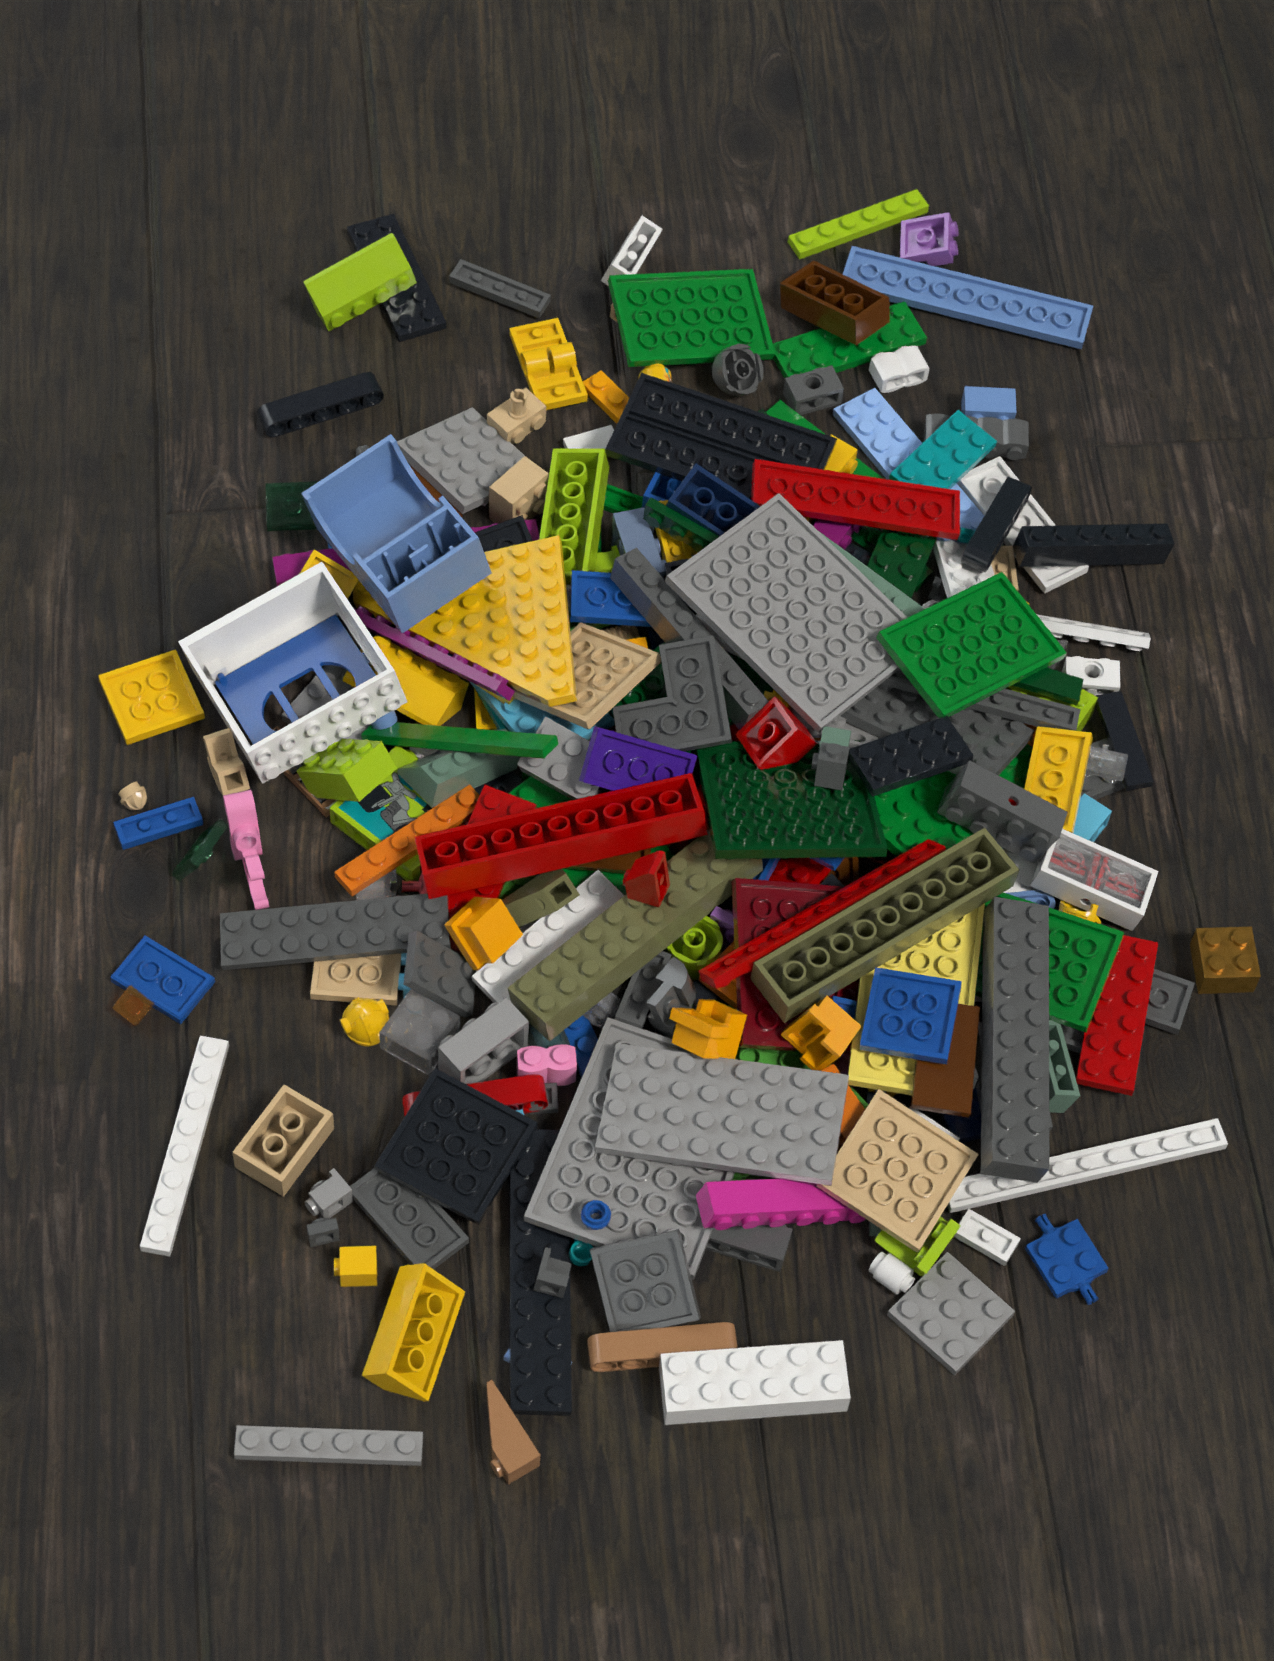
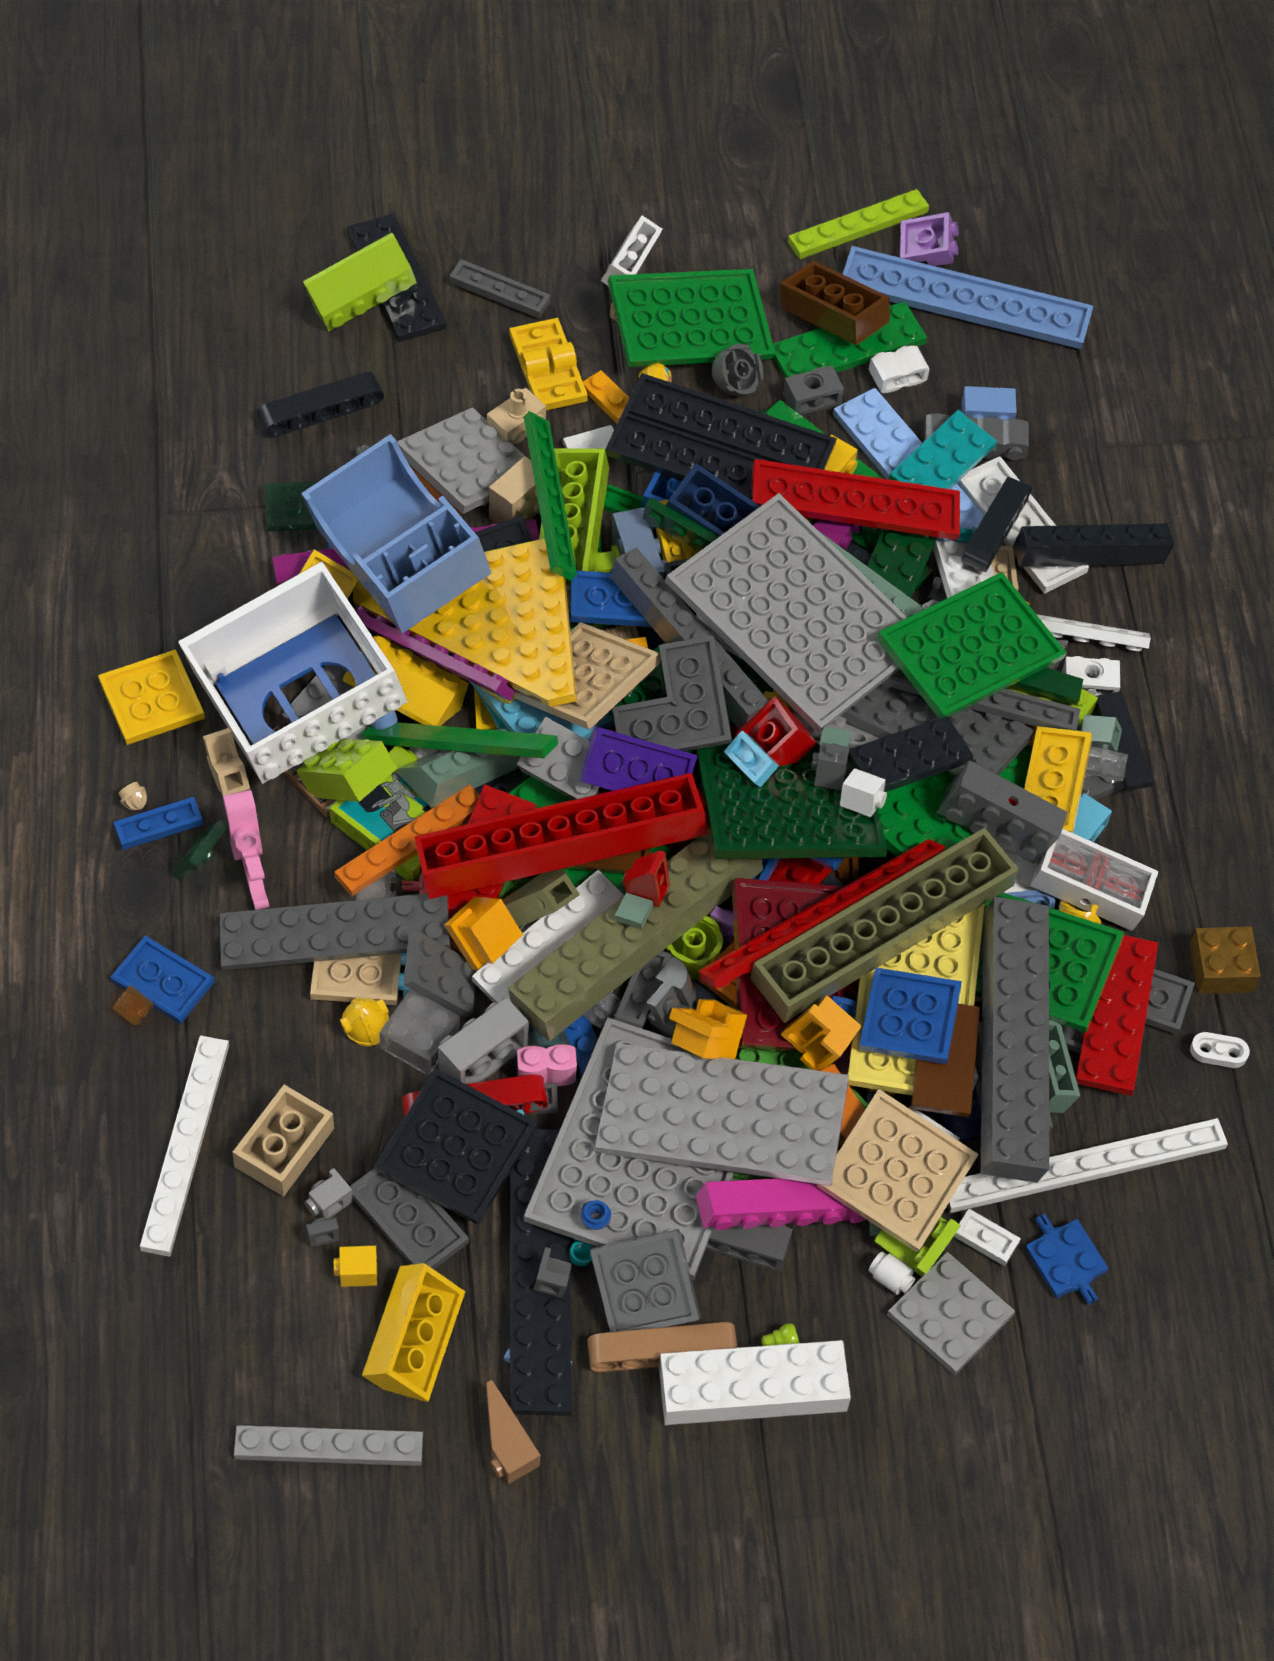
none -> green tile [523,411,577,581]
none -> sand green tile [615,893,654,929]
none -> medium azure plate [724,731,779,787]
none -> lime piece [761,1323,800,1346]
none -> white brick [840,768,887,817]
none -> sand green brick [1077,715,1122,754]
none -> white plate [1190,1032,1250,1068]

